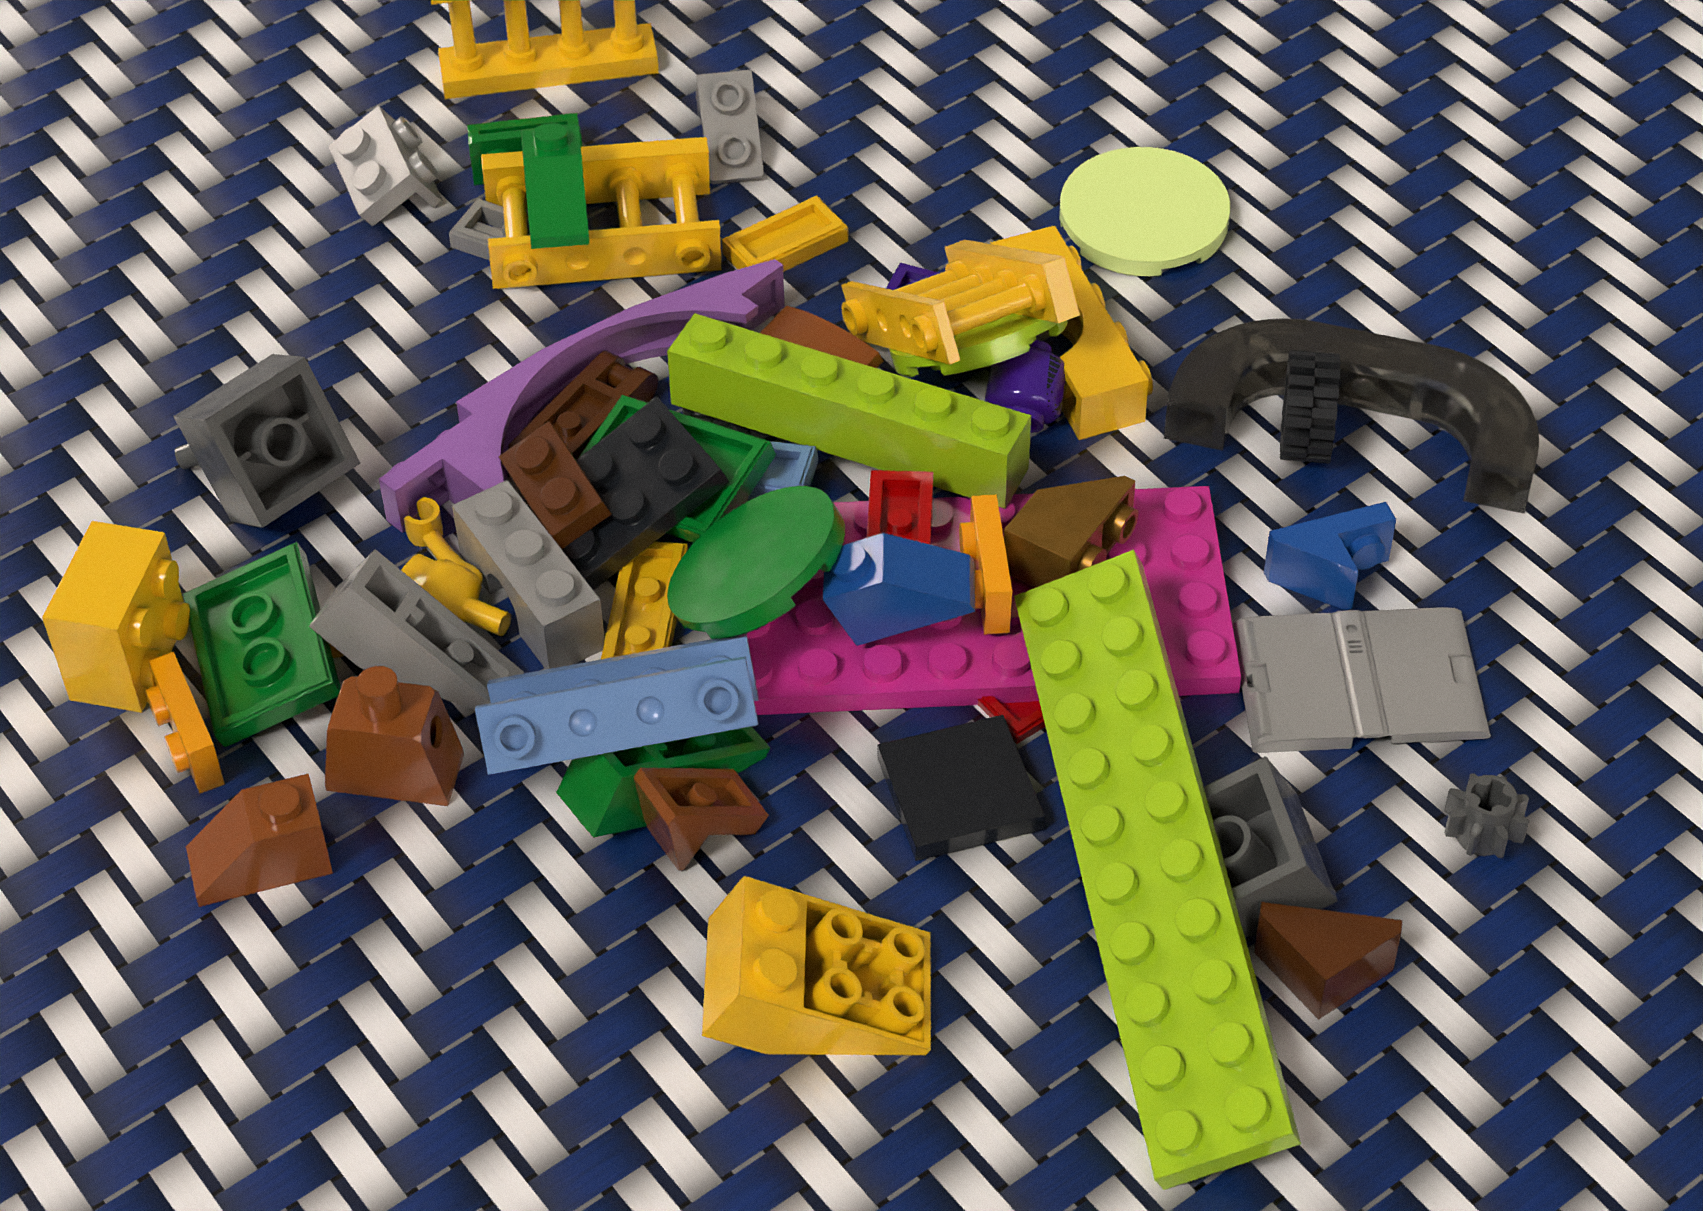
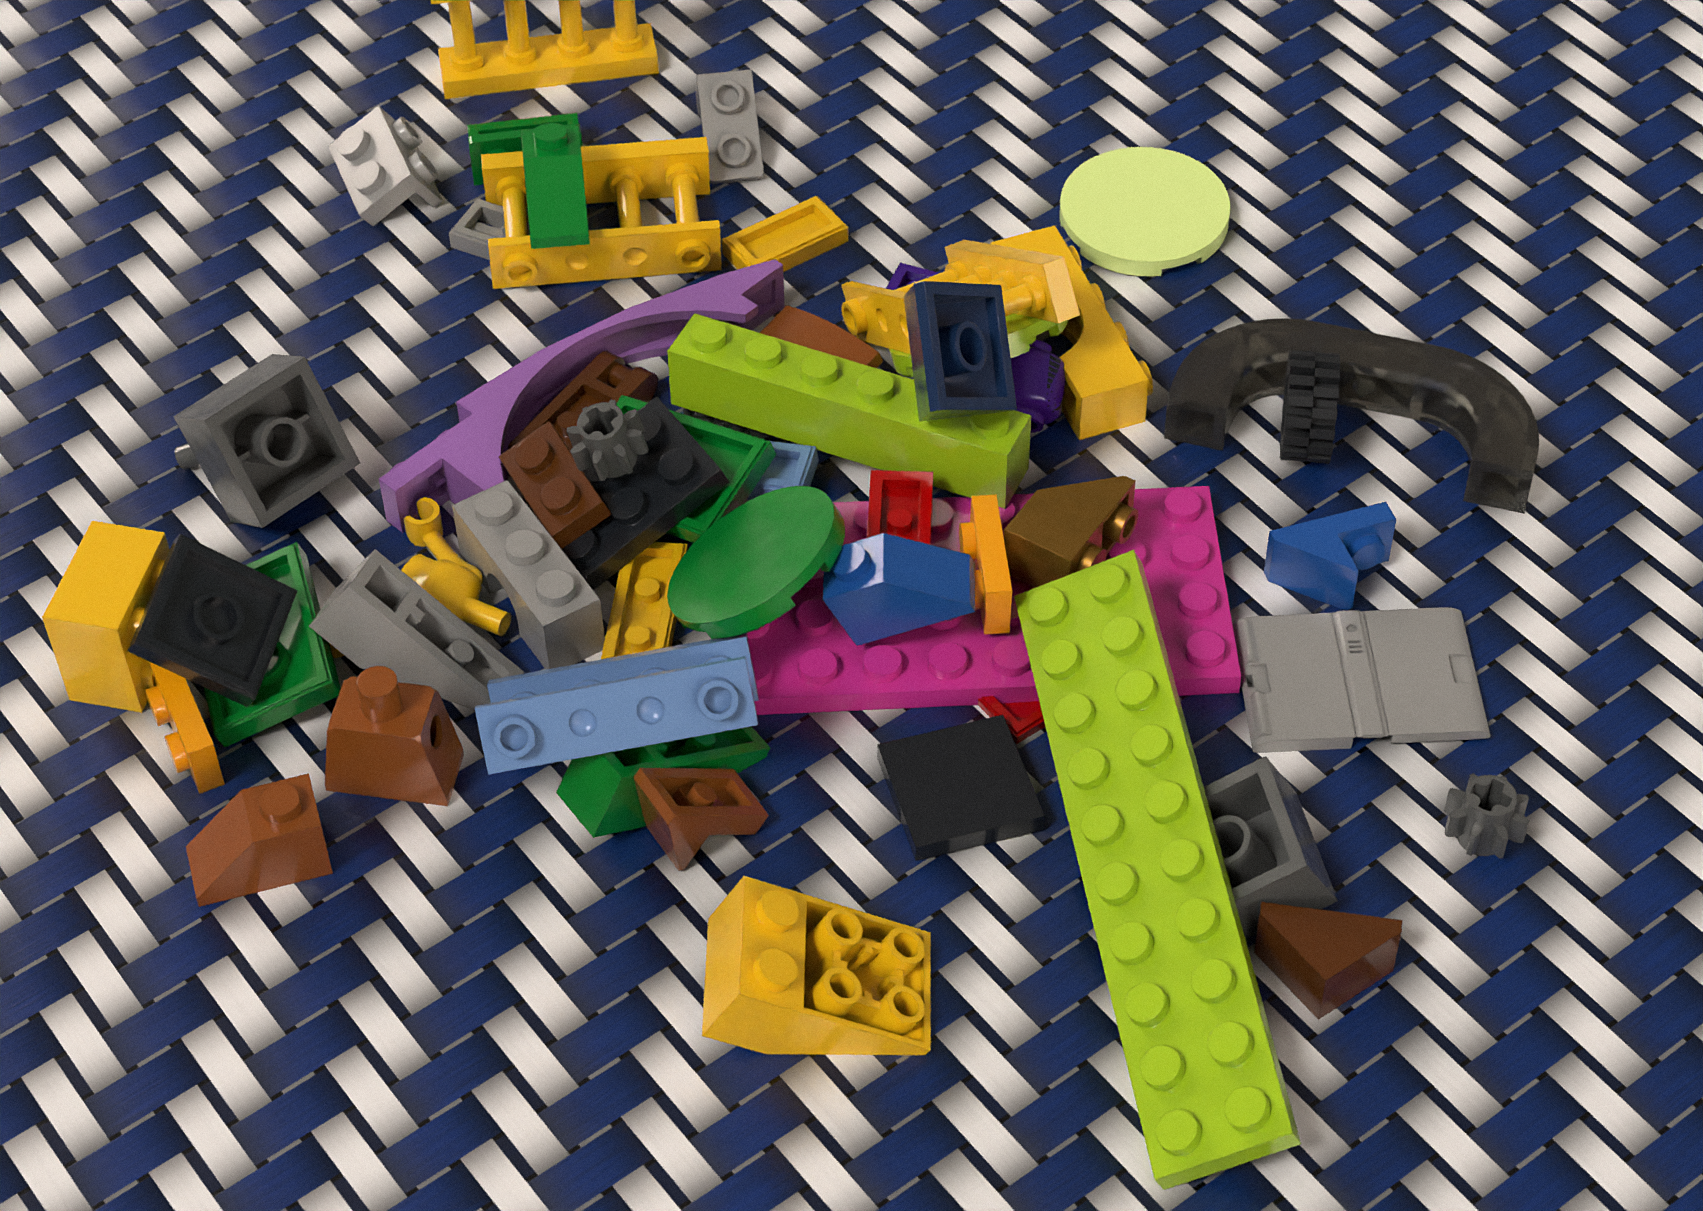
none -> black tile [127,534,297,707]
none -> dark grey gear [566,400,649,481]
none -> dark blue slope [904,281,1017,422]

